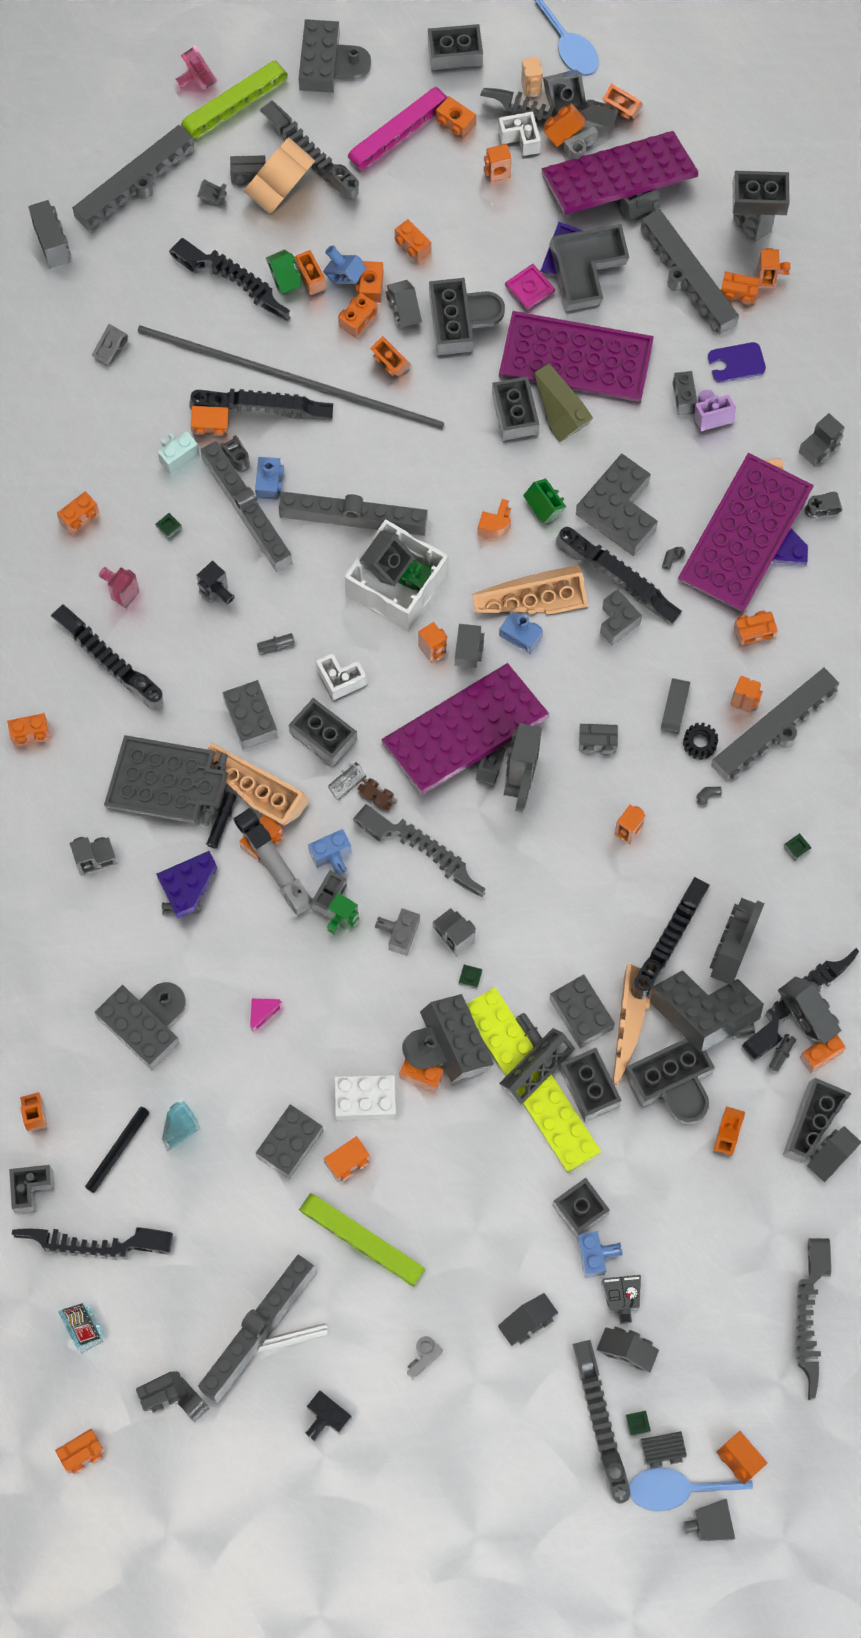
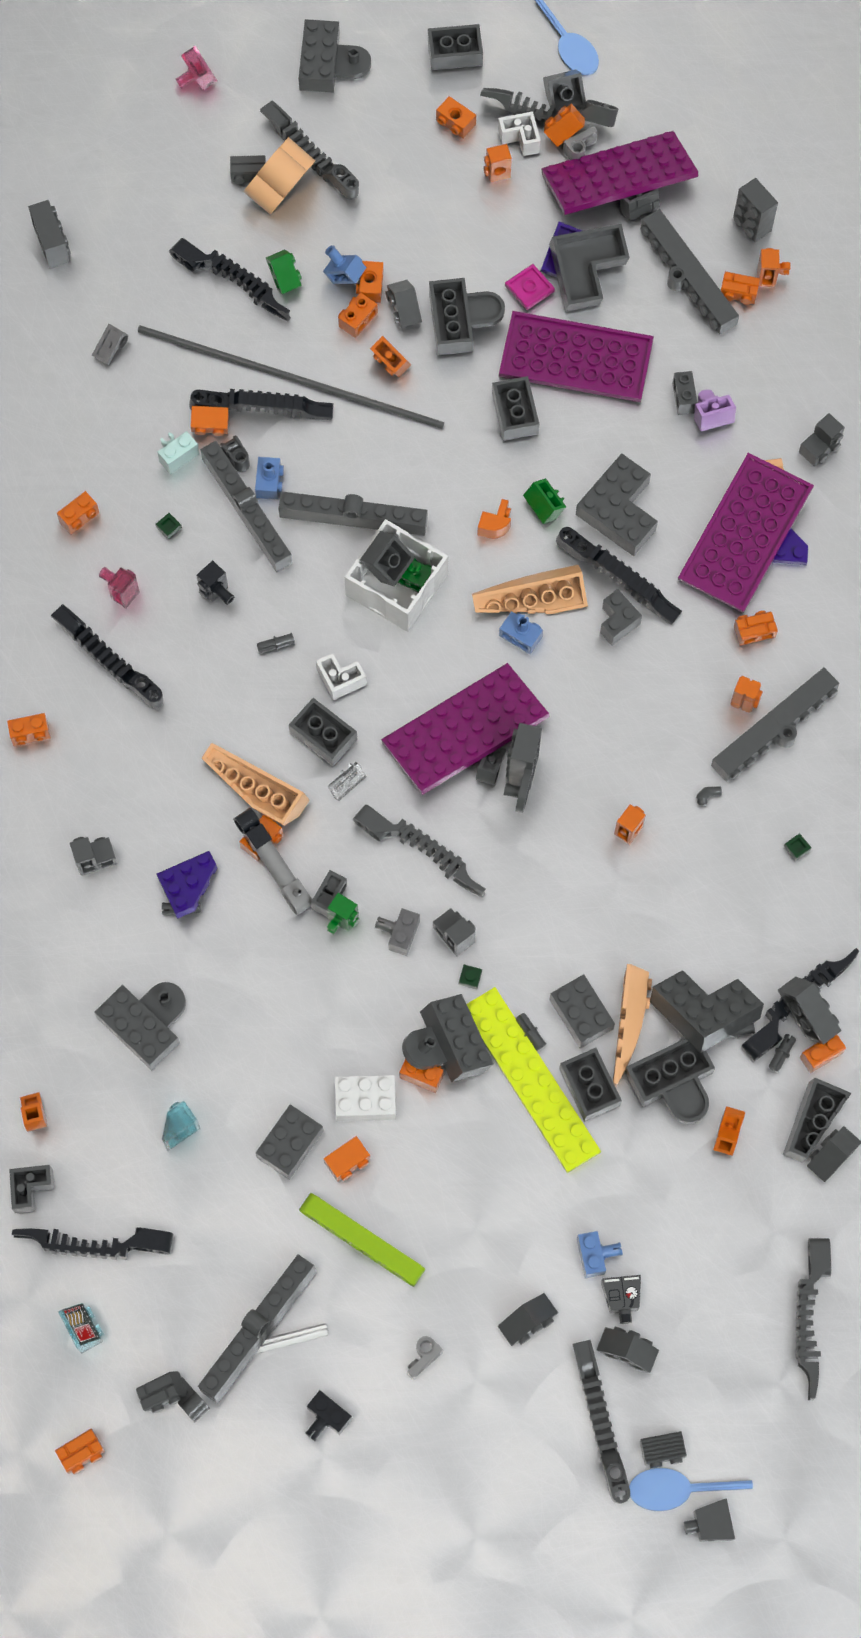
dark grey hinge [72,125,194,230] -> none
black axle [85,1106,149,1193] -> none
dark grey plate [104,735,229,826] -> none
lime beam [181,60,288,139] -> none
dark grey bracket [197,179,227,206] -> none
black pin [206,792,237,849] -> none
dark grey brick [222,680,278,750] -> none
dark pink slope [250,998,283,1033] -> none
orange brick [294,250,326,295] -> none
medium blue brick [308,829,352,875] -> none
dark pink beam [348,87,448,170] -> none
reddish brown hinge [357,778,397,811] -> none
orange brick [394,219,431,263] -> none
orange brick [418,622,447,663] -> none
dark grey brick [454,624,485,668] -> none
dark grey fence [499,1028,576,1105] -> none
light nougat brick [521,57,543,97] -> none
olive wedge [534,363,593,442] -> none
dark grey brick [552,1178,610,1238] -> none
dark grey brick [579,724,618,754] -> none
orange brick [602,83,643,120] -> none
dark green plate [625,1410,651,1436] -> none
black piece [631,877,710,999] -> none
dark grey beam [661,678,690,733] -> none
dark grey arm [662,547,685,570] -> none
black tyre [683,723,718,760] -> none
dark purple piece [708,342,766,383] -> none
dark grey brick [709,897,765,985] -> none
orange brick [716,1431,768,1484] -> none
dark grey brick [732,171,790,215] -> none
dark grey piece [805,492,843,518] -> none

